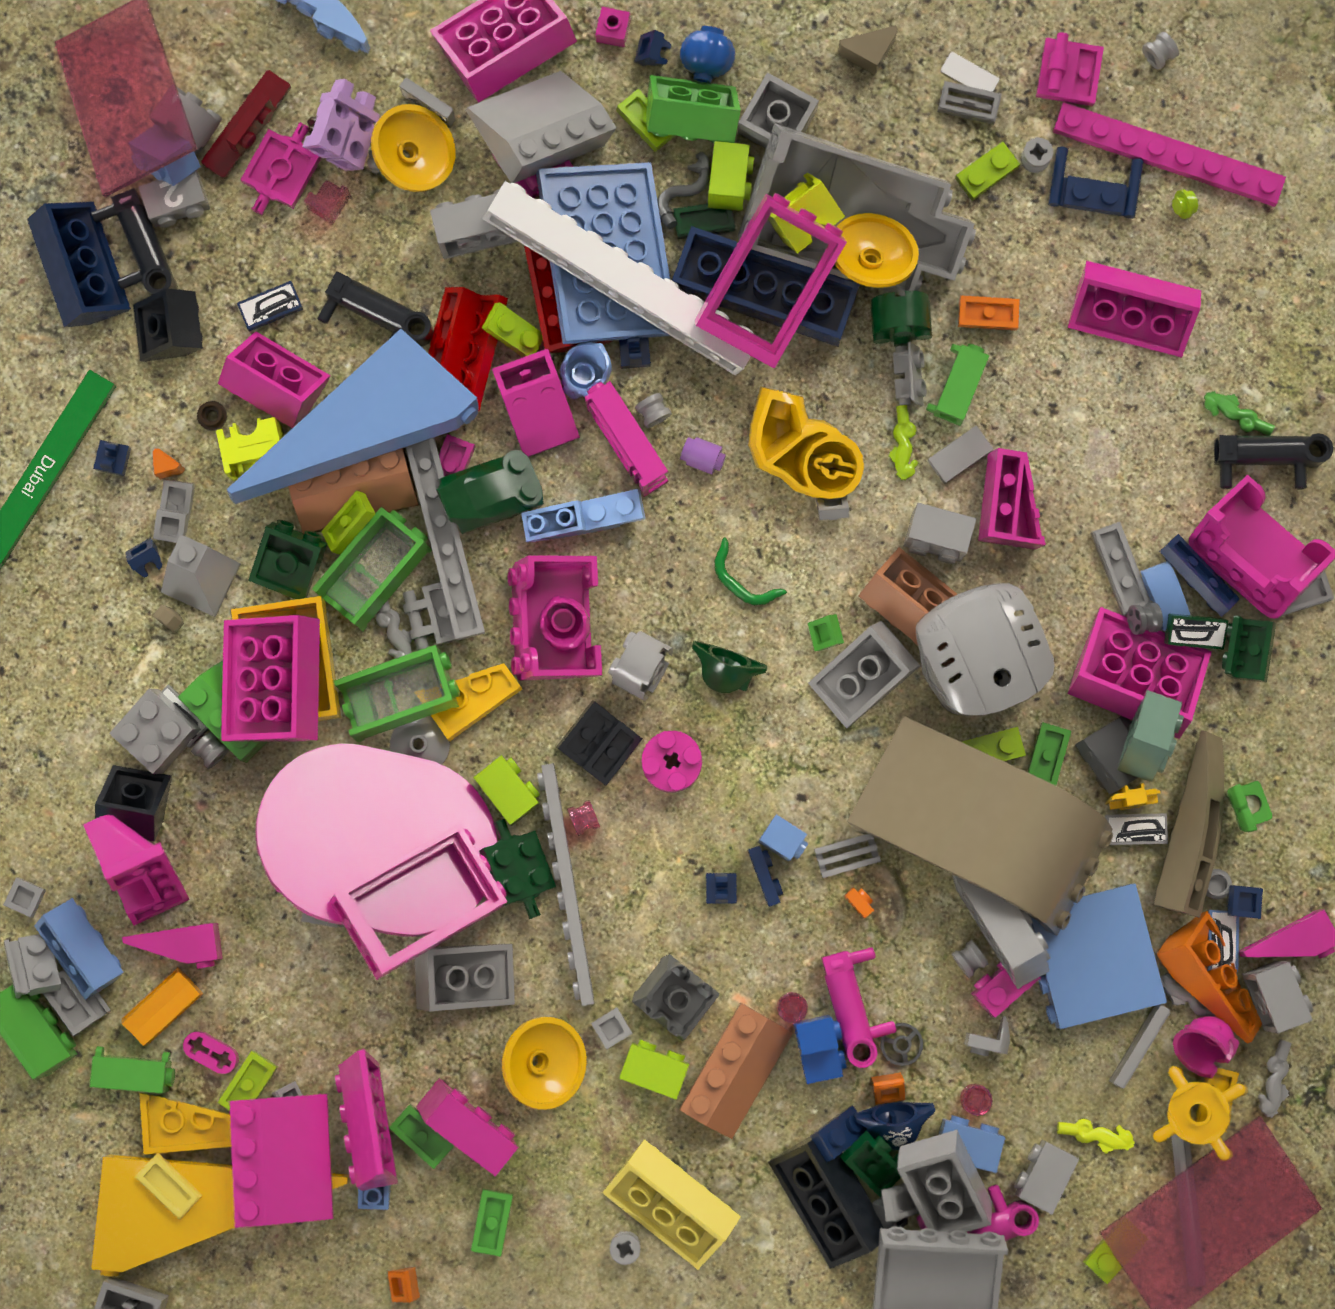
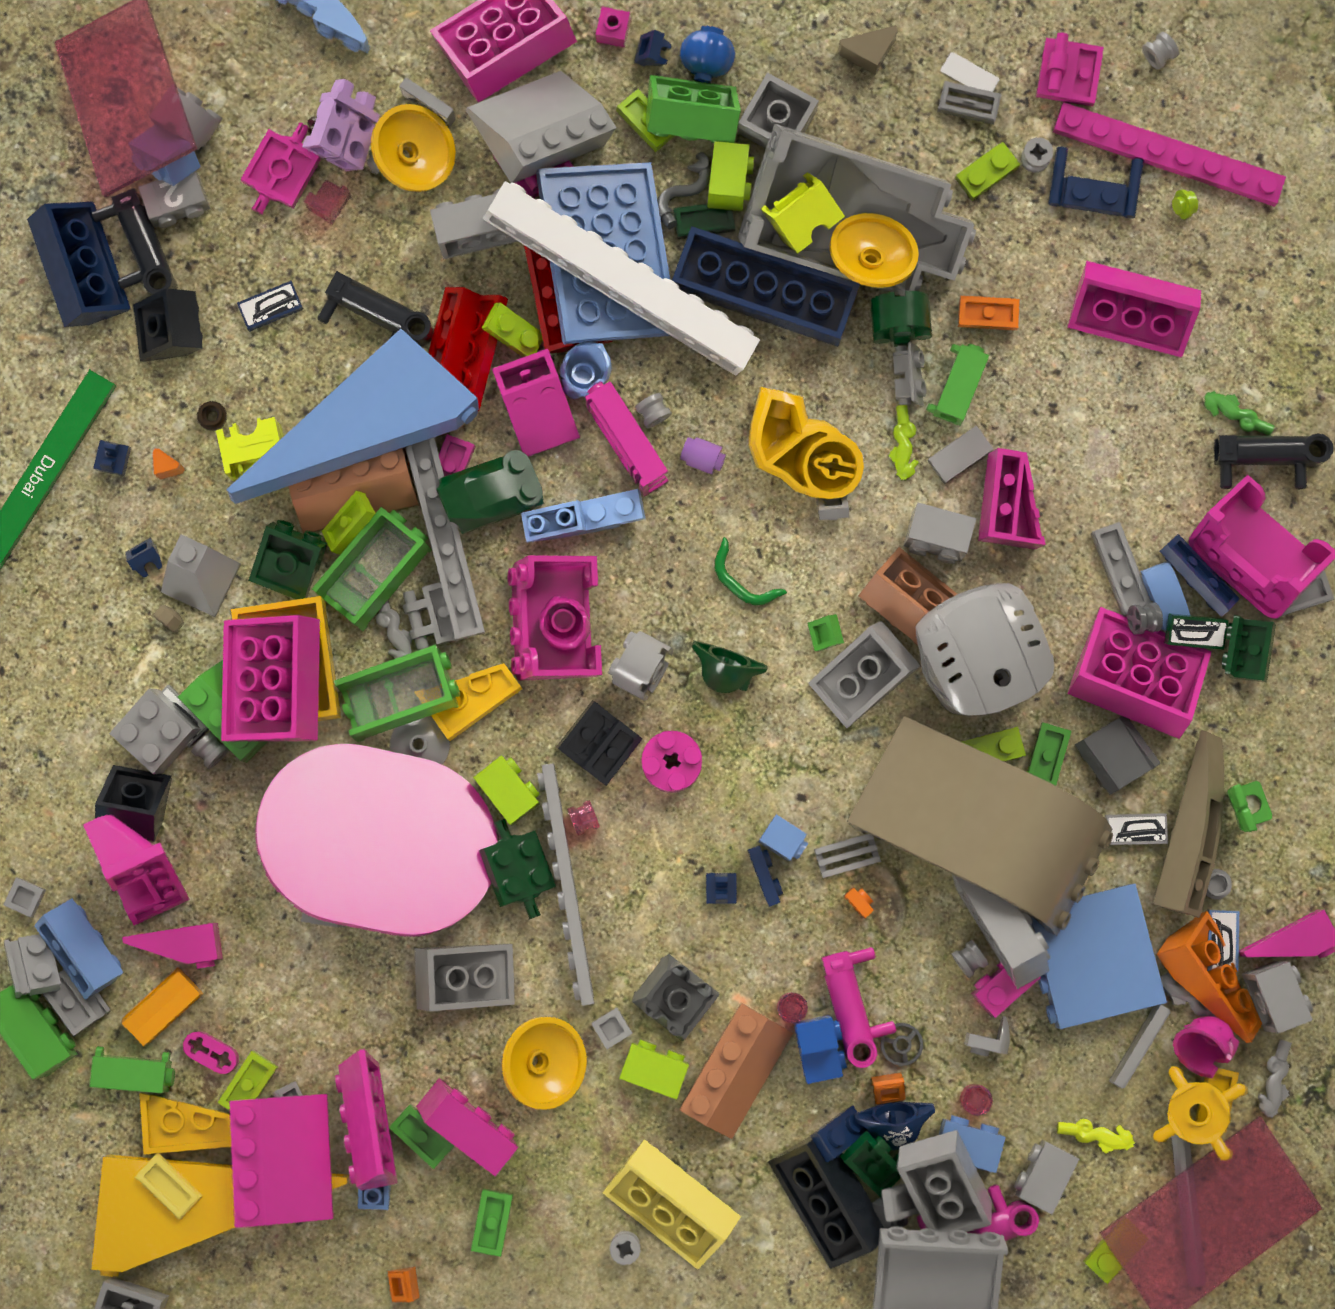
light grey slope [153,479,195,543] -> none
dark red bracket [201,70,291,179] -> none
dark pink slope [218,331,331,428] -> none
door [329,824,507,980] -> none
dark blue tile [619,337,651,369] -> none
dark pink door [695,193,847,368] -> none
yellow piece [1105,783,1161,810] -> none
sand green brick [1117,690,1184,782] -> none
dark blue tile [1226,885,1263,919] -> none

